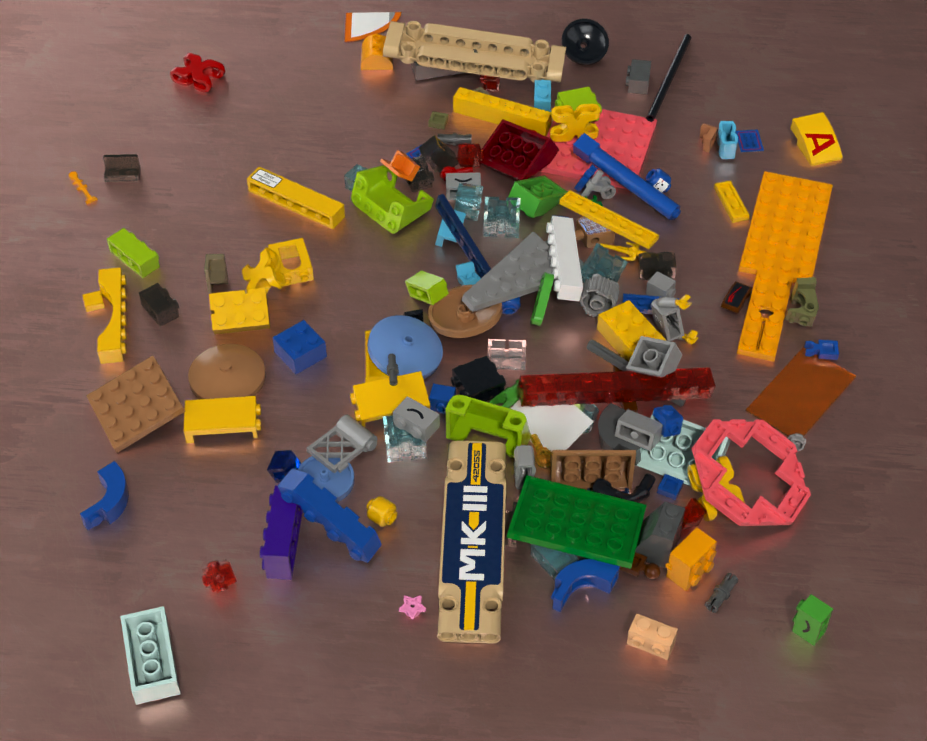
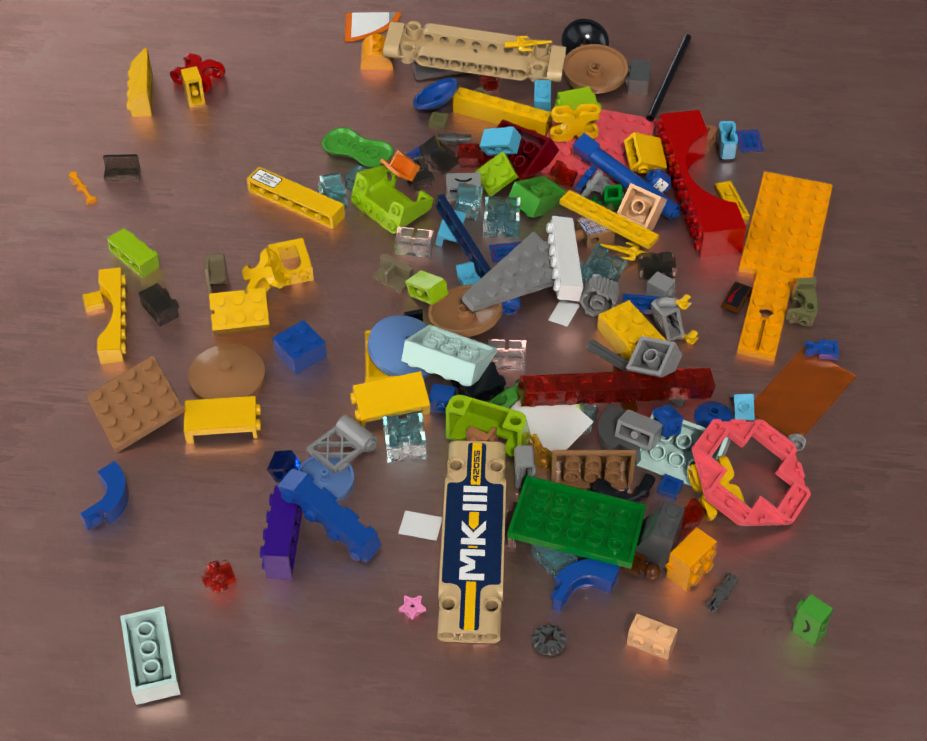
yellow head [366,496,398,527] -> none
dark grey bar [387,354,399,386] -> none
light grey brick [393,396,440,442] -> none
red plate [440,166,473,181] -> none
bright green beam [530,272,554,326] -> none
yellow slope [791,112,843,166] -> none
none -> yellow slope [127,48,153,117]
none -> yellow brick [181,66,205,107]
none -> clear light blue slope [317,172,348,208]
none -> bright green plate [321,127,394,169]
none -> dark tan panel [372,253,414,293]
none -> clear piece [394,226,434,258]
none -> white sticker [398,510,443,541]
none -> light aqua slope [401,325,498,386]
none -> blue dish [413,78,459,110]
none -> nougat bracket [466,426,498,442]
none -> lime plate [476,151,518,197]
none -> medium azure brick [479,126,521,156]
none -> blue sticker [489,242,521,263]
none -> yellow piece [504,36,552,51]
none -> dark grey gear [532,623,567,656]
none -> white sticker [549,299,580,327]
none -> clear red bracket [550,160,578,187]
none -> medium nougat dish [563,44,628,94]
none -> green brick [604,184,626,211]
none -> light nougat brick [617,183,667,232]
none -> yellow brick [624,132,667,174]
none -> red arch [655,110,746,258]
none -> blue dish [694,401,733,428]
none -> medium azure bracket [730,394,755,421]

